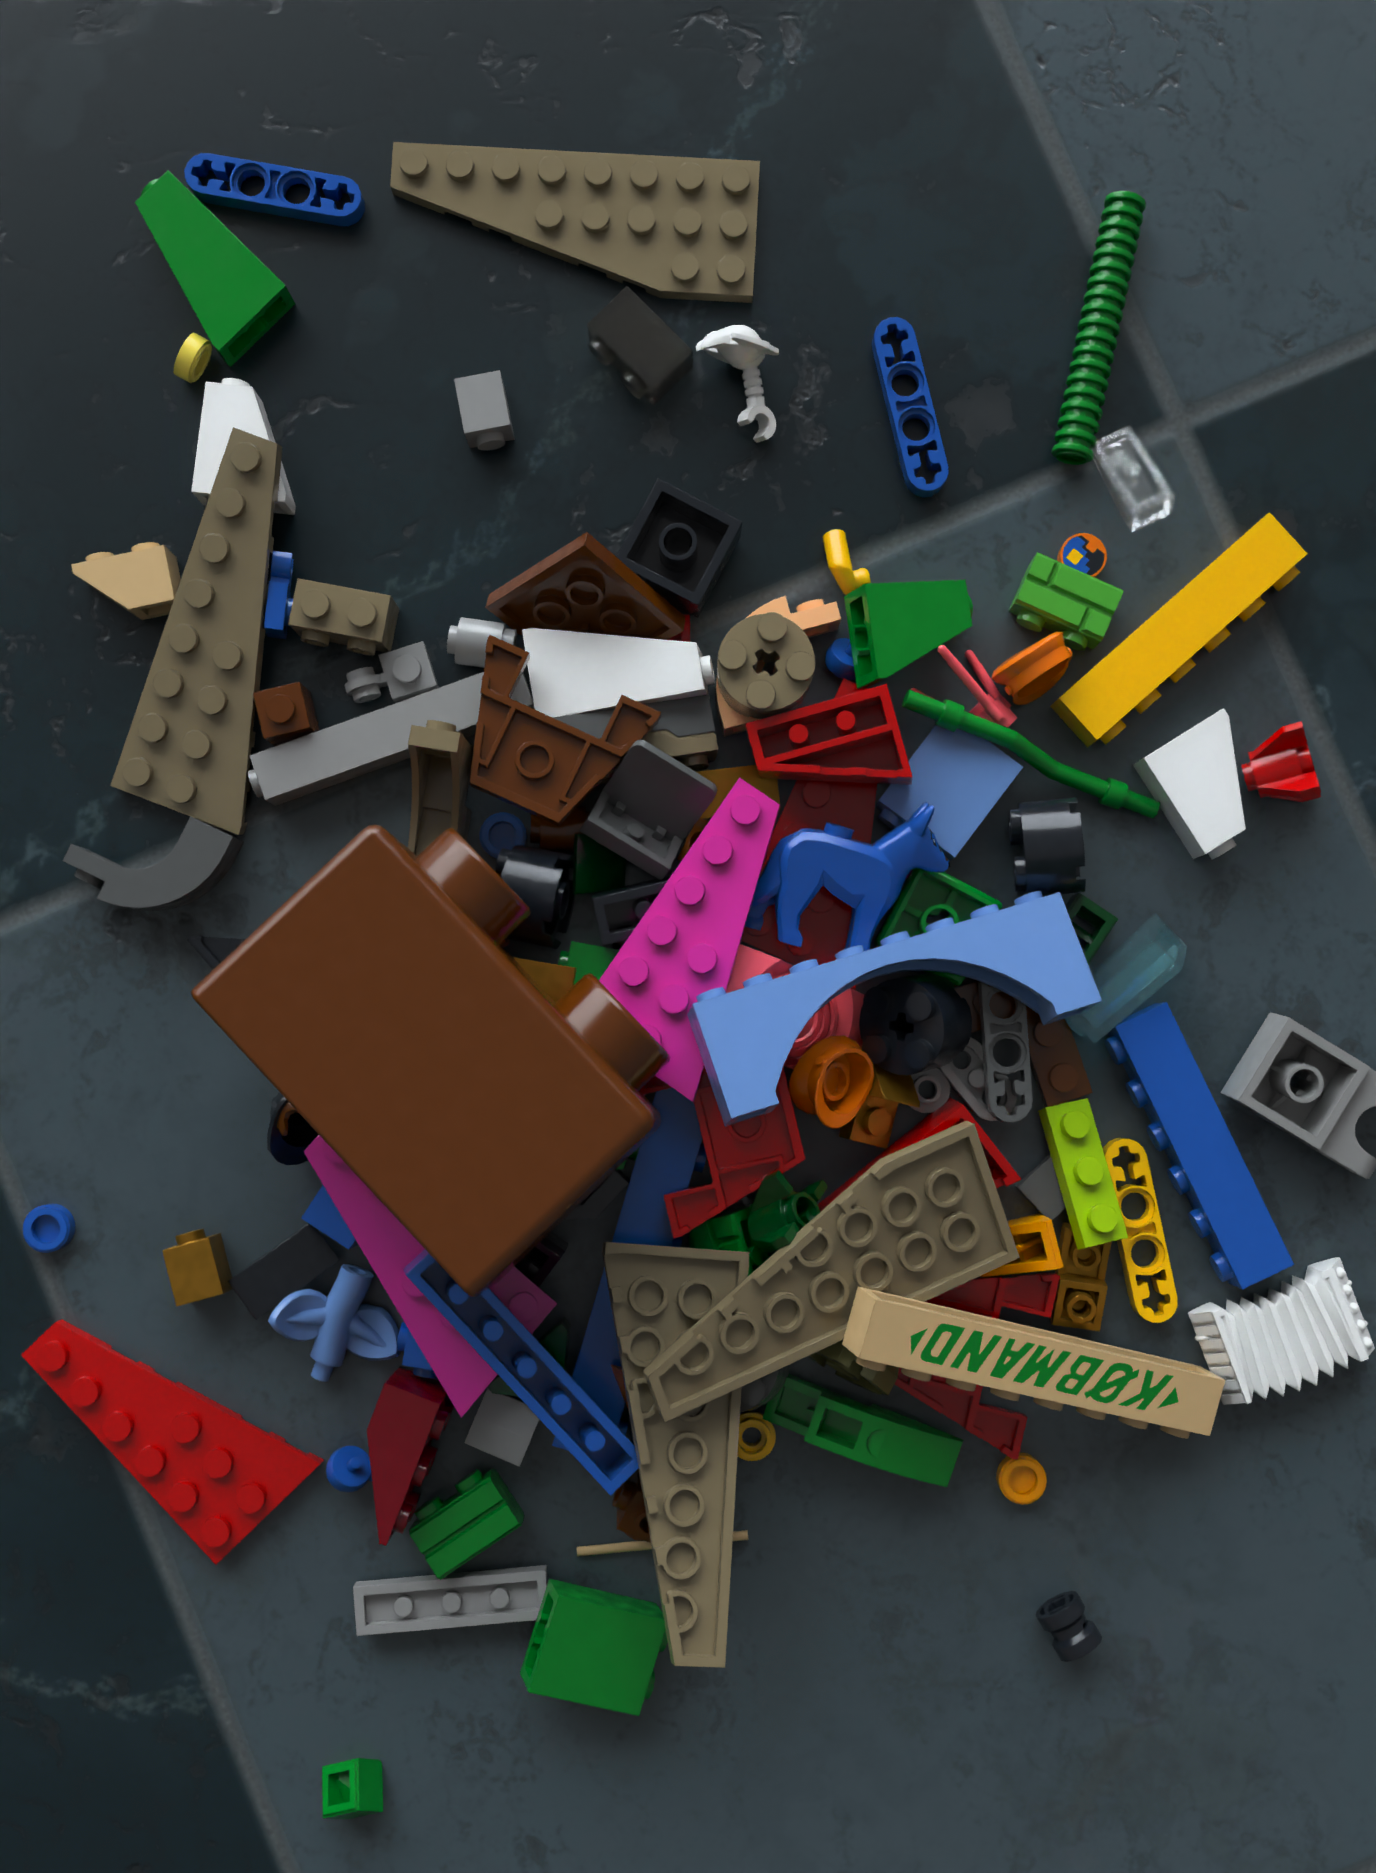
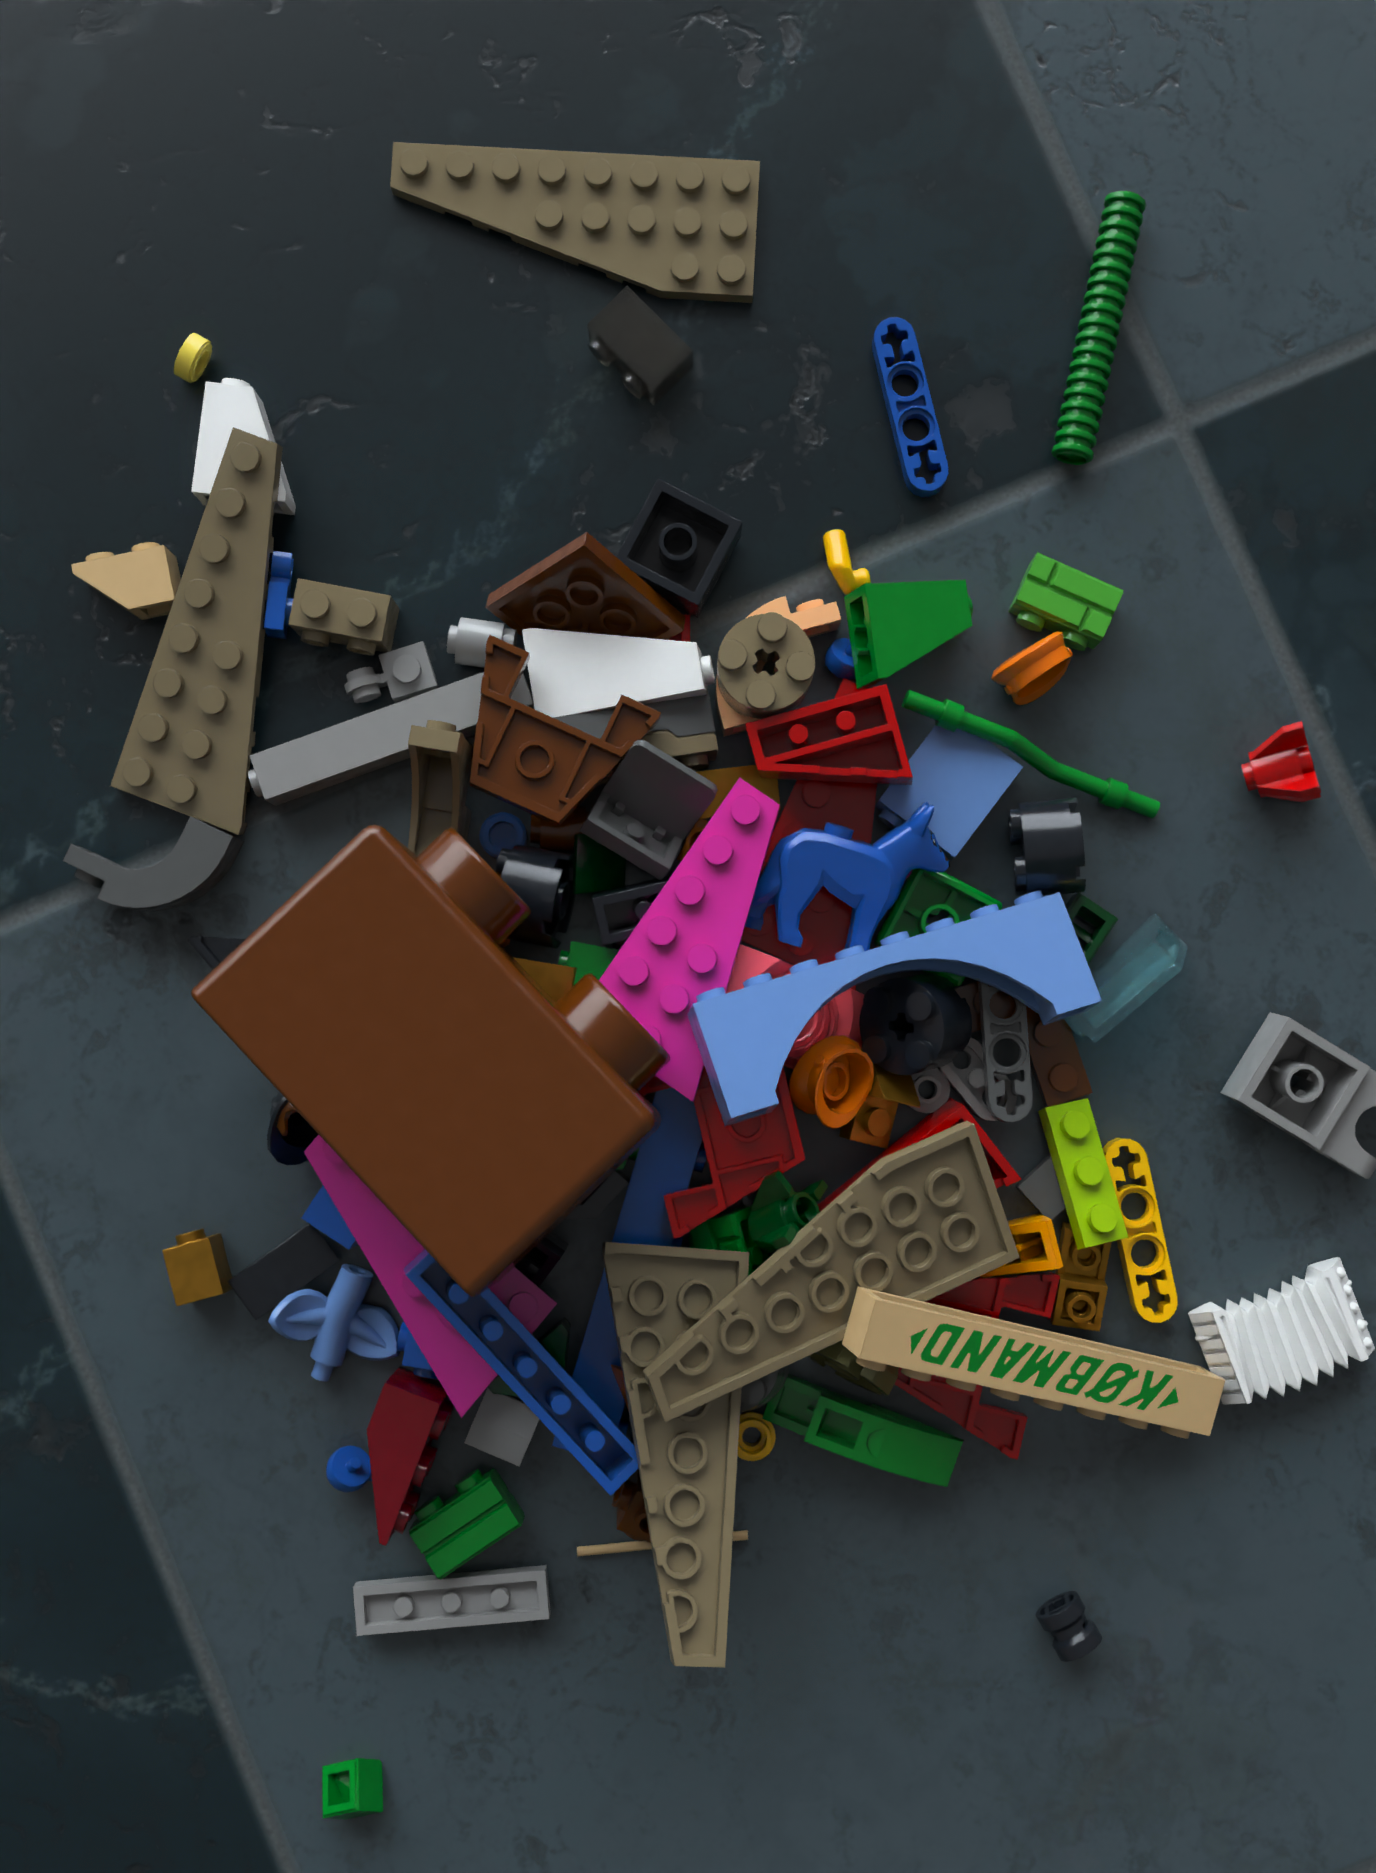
red wing [21,1319,324,1565] -> none
blue tile [23,1204,75,1253] -> none
green slope [135,170,295,367] -> none
blue beam [184,153,365,226] -> none
reddish brown brick [253,682,320,747] -> none
light grey brick [454,370,515,450] -> none
green brick [520,1579,668,1716] -> none
white piece [696,325,779,443] -> none
coral plant [910,645,1018,742] -> none
light orange tile [996,1453,1047,1505] -> none
yellow brick [1050,512,1308,748] -> none
tile [1057,533,1107,577] -> none
clear slope [1091,425,1175,532] -> none
blue brick [1105,1002,1294,1290] -> none
white slope [1133,708,1246,860] -> none

